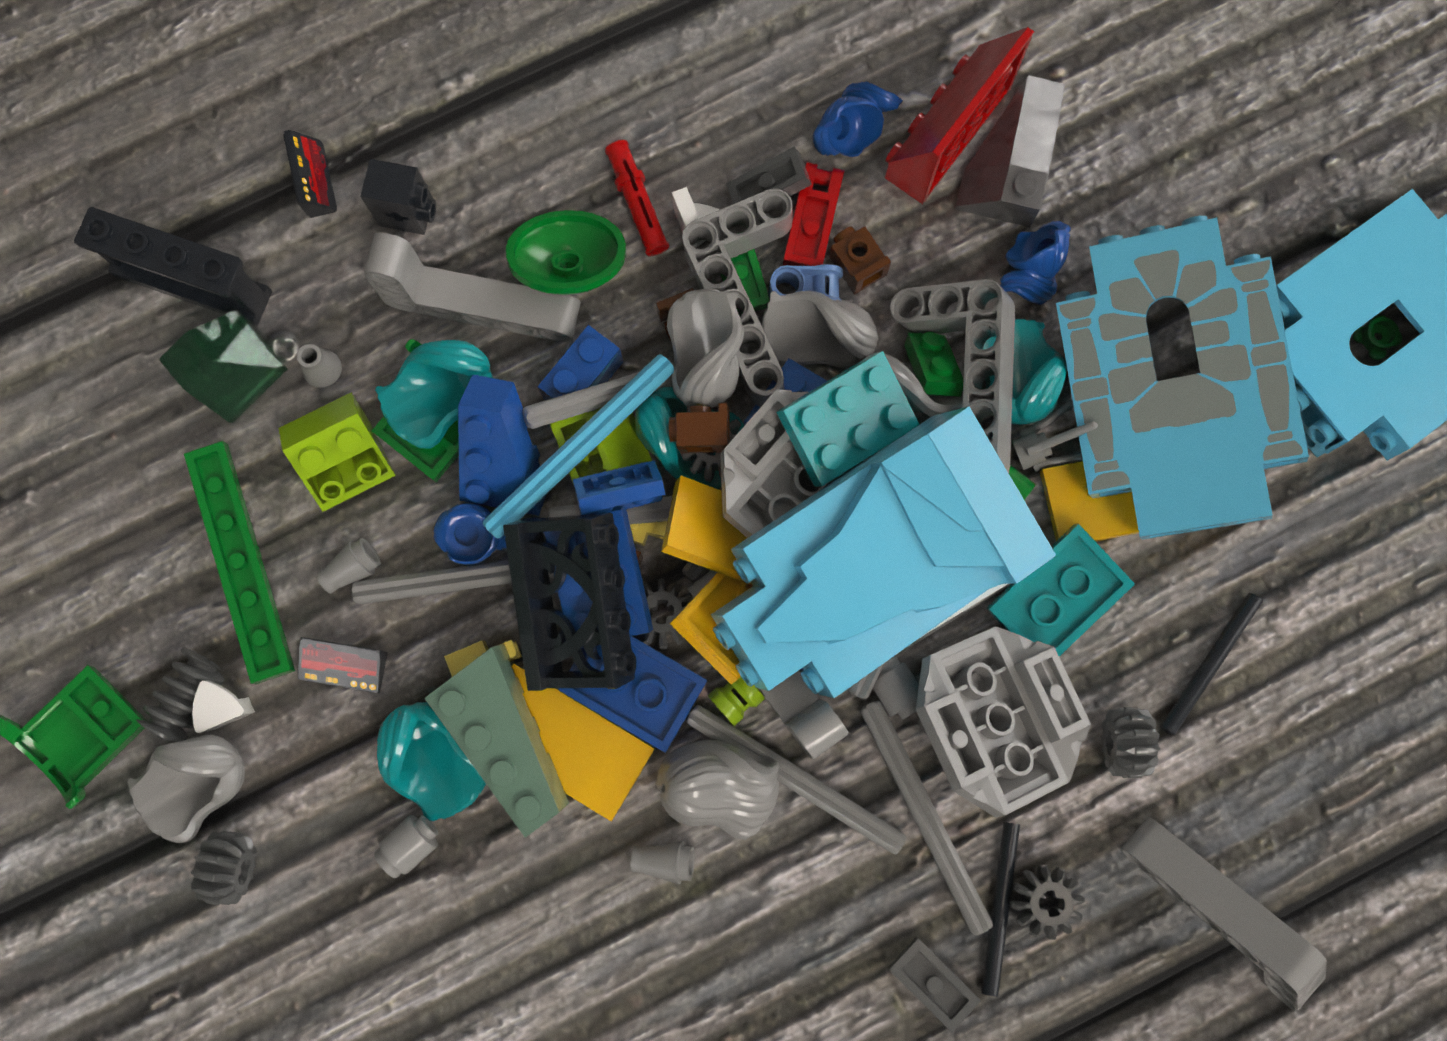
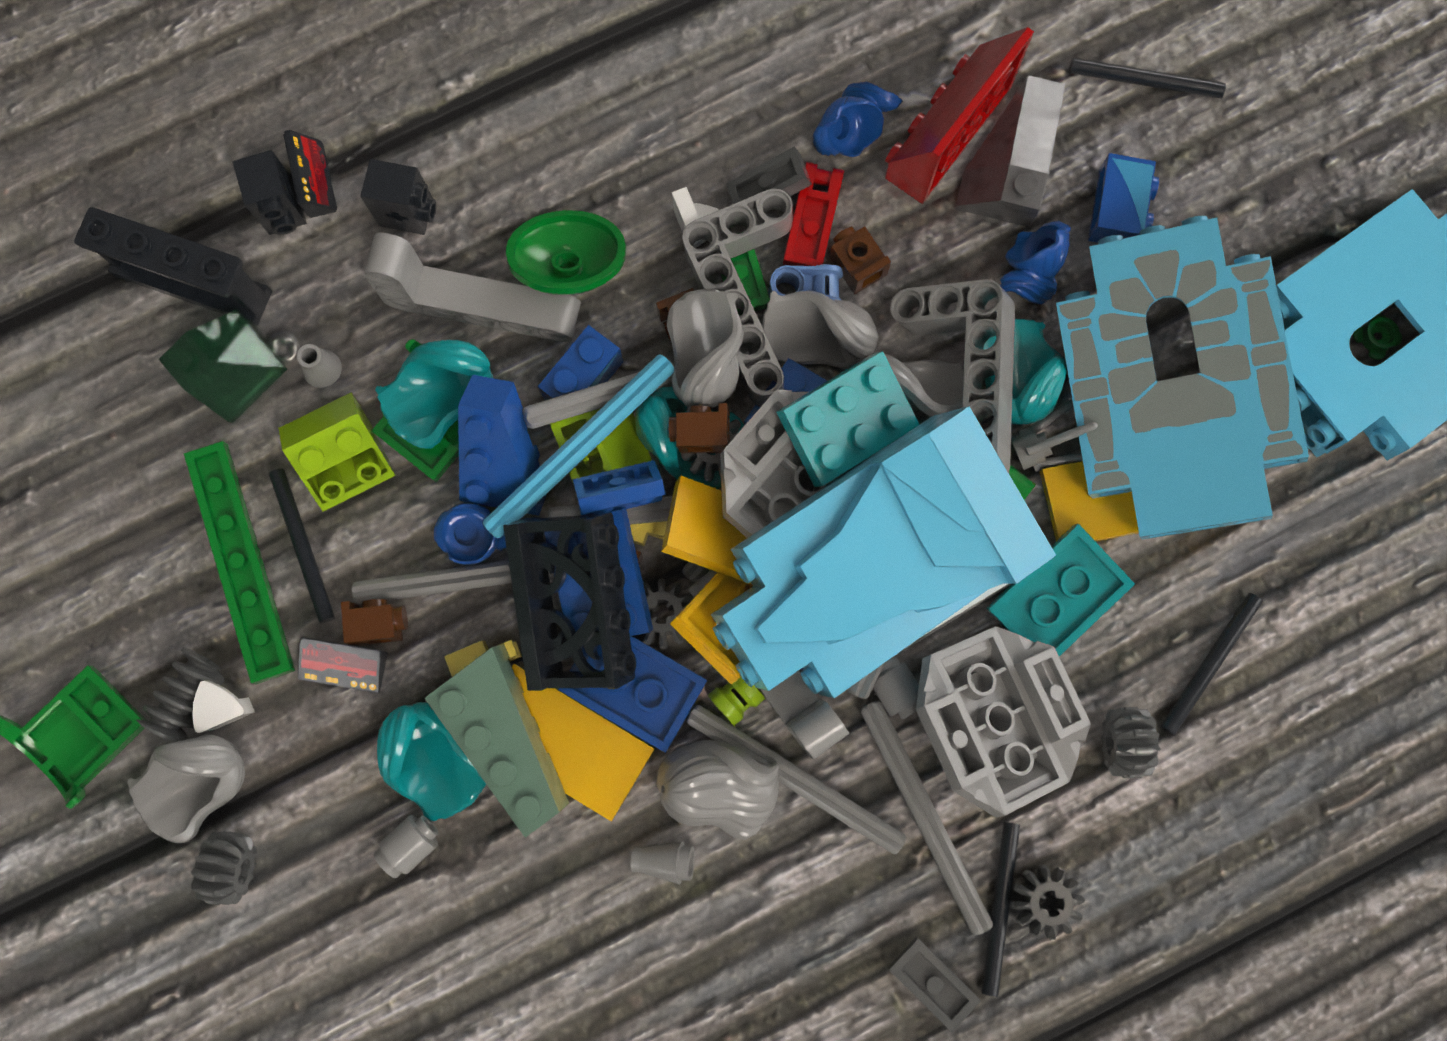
light grey cone [317,538,381,594] -> none
red pin [605,140,670,257] -> none
green plate [904,332,964,397] -> none
light grey beam [1120,817,1327,1011] -> none
none -> black brick [232,150,307,235]
none -> black bar [268,468,335,624]
none -> reddish brown brick [341,599,408,646]
none -> black bar [1069,58,1226,99]
none -> blue brick [1088,153,1159,243]

